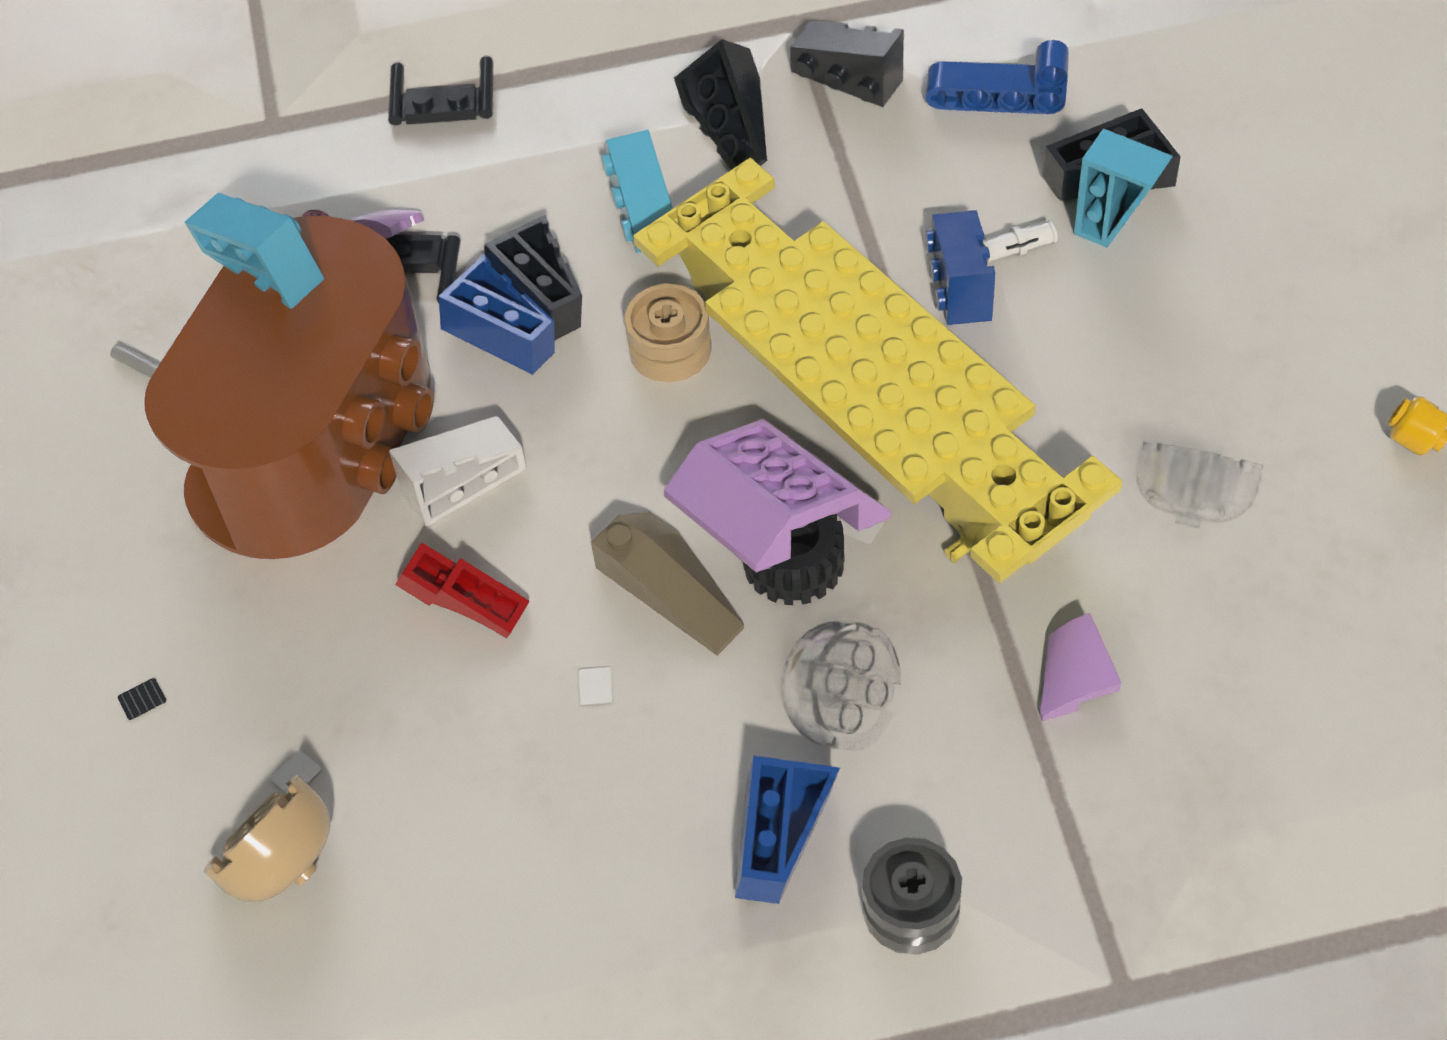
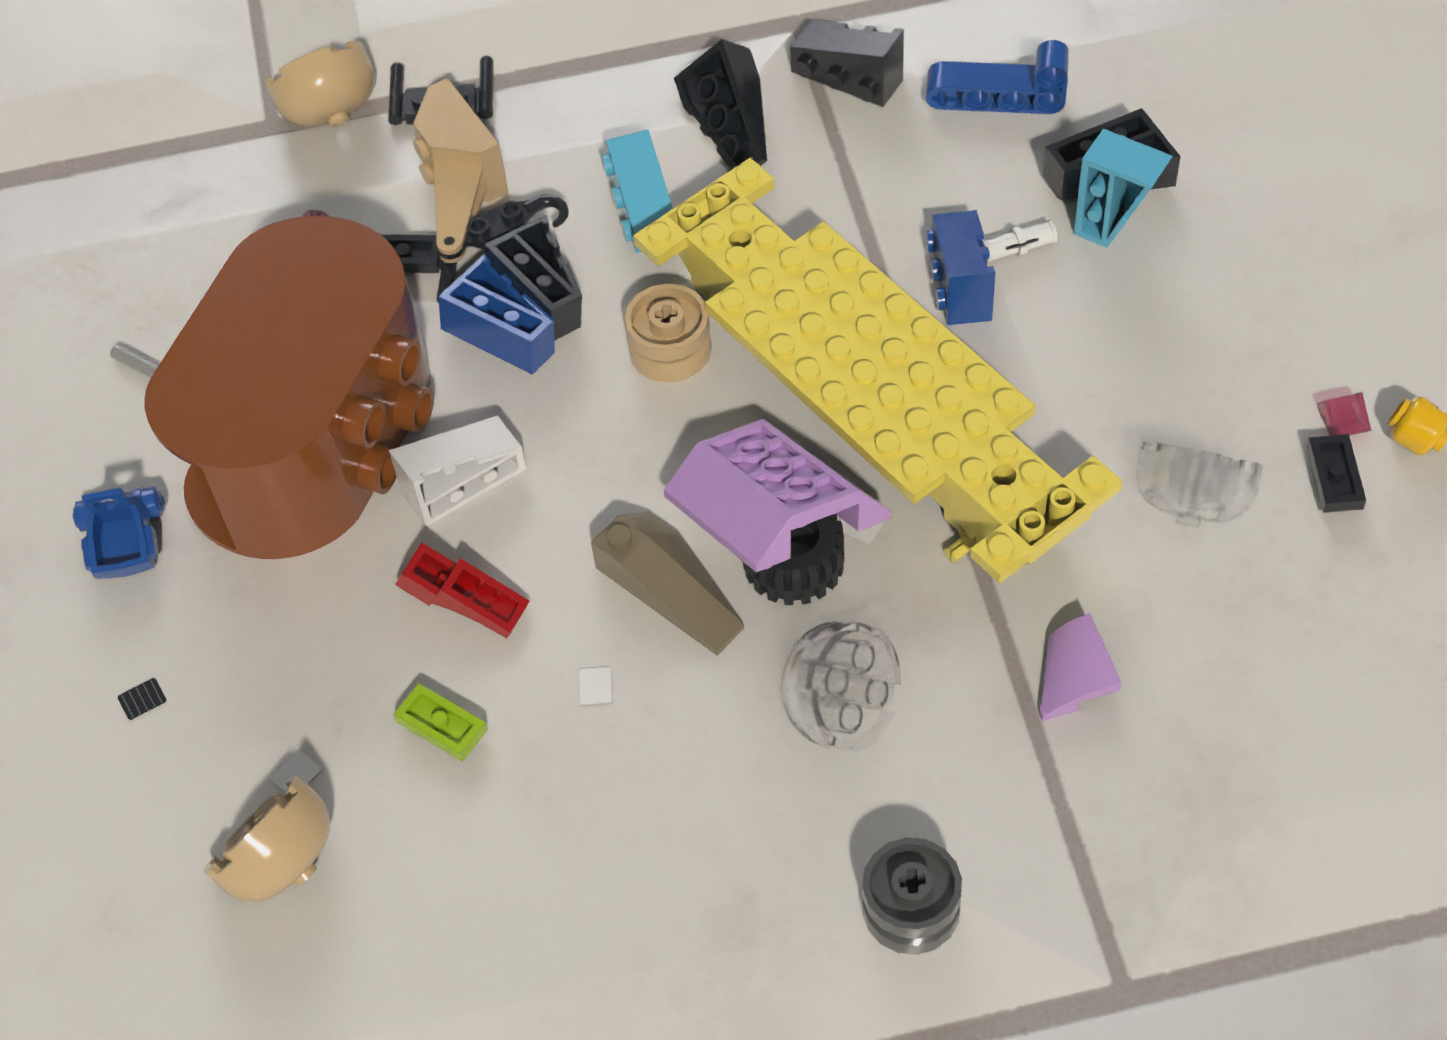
medium azure wedge [185,192,325,309] -> none
lavender slope [349,209,424,239] -> none
blue wedge [735,755,840,904] -> none
none -> blue piece [73,486,165,579]
none -> tan cylinder [265,41,374,127]
none -> lime plate [393,683,488,762]
none -> tan slope [413,78,569,263]
none -> black plate [1306,434,1366,513]
none -> clear pink slope [1317,392,1371,436]

